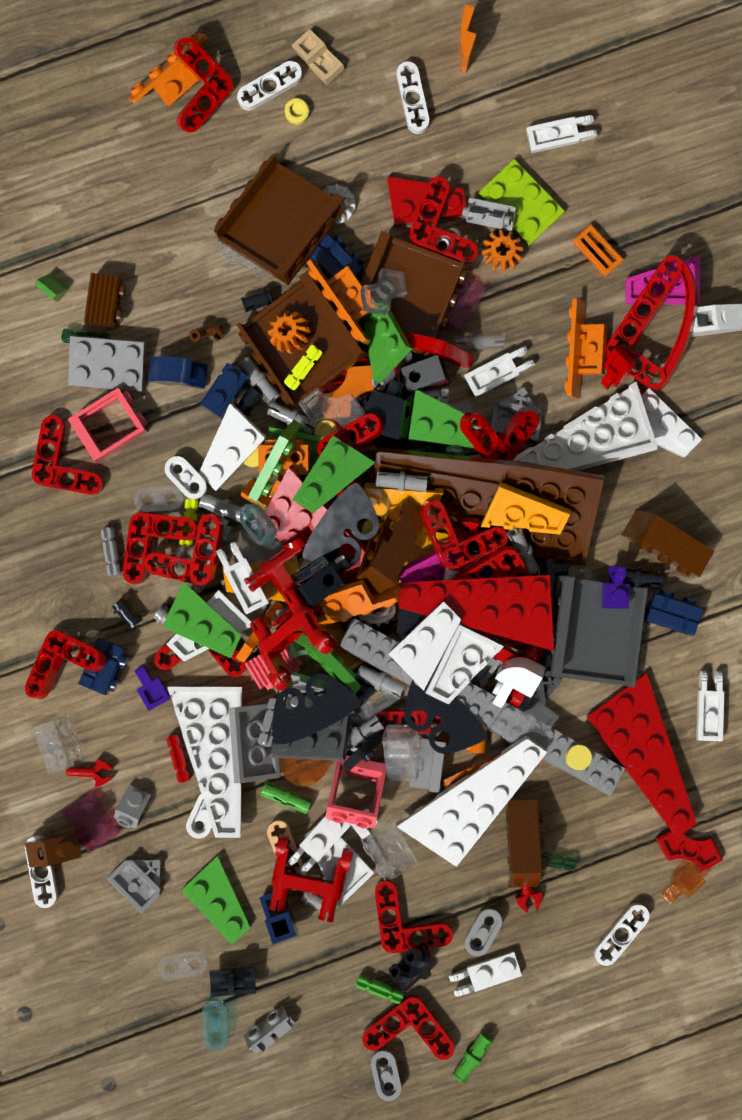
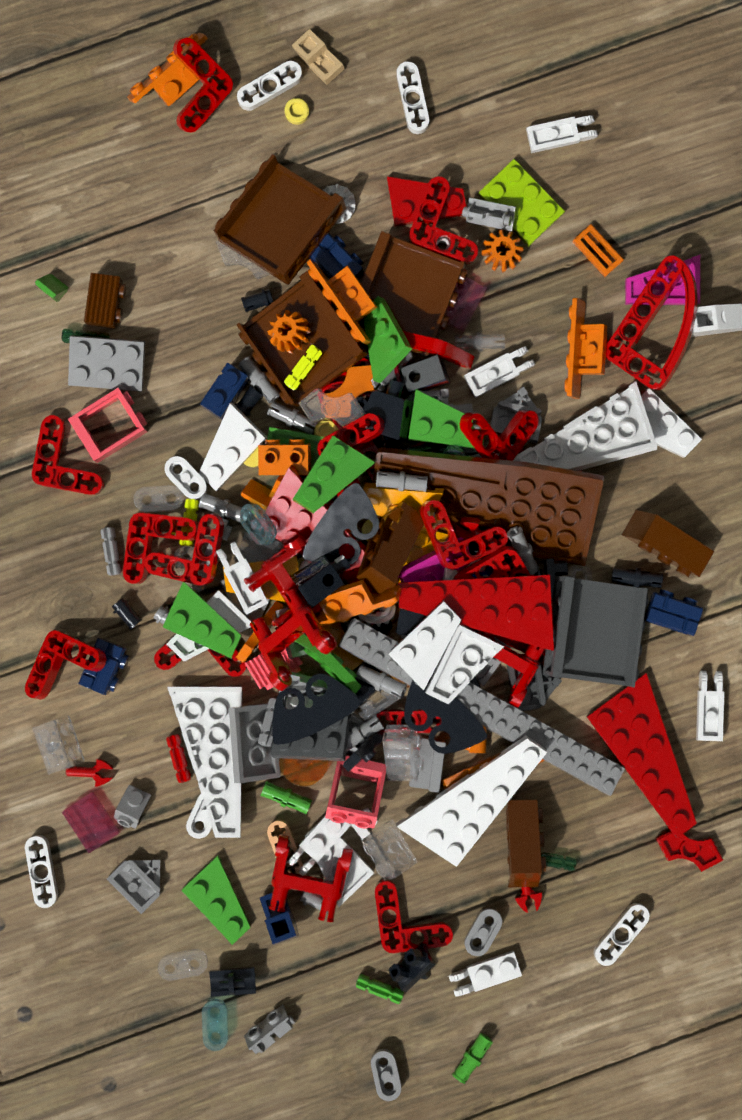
reddish brown torso [25,831,81,867] -> none
dark purple plate [135,665,171,711] -> none
dark blue brick [148,356,208,389] -> none
reddish brown arm [189,323,226,342] -> none
wing [248,420,303,502] -> none
clear tile [360,268,407,315] -> none
red beam [362,995,455,1060] -> none
orange slope [458,4,476,73] -> none
light orange wing [481,482,571,534] -> none
clear tile [489,701,559,743] -> none
white brick [492,657,546,708] -> none
light yellow tile [565,745,592,770] -> none
red plate [600,346,636,390] -> none
dark purple plate [602,566,630,609] -> none
clear orange plate [661,862,706,904] -> none

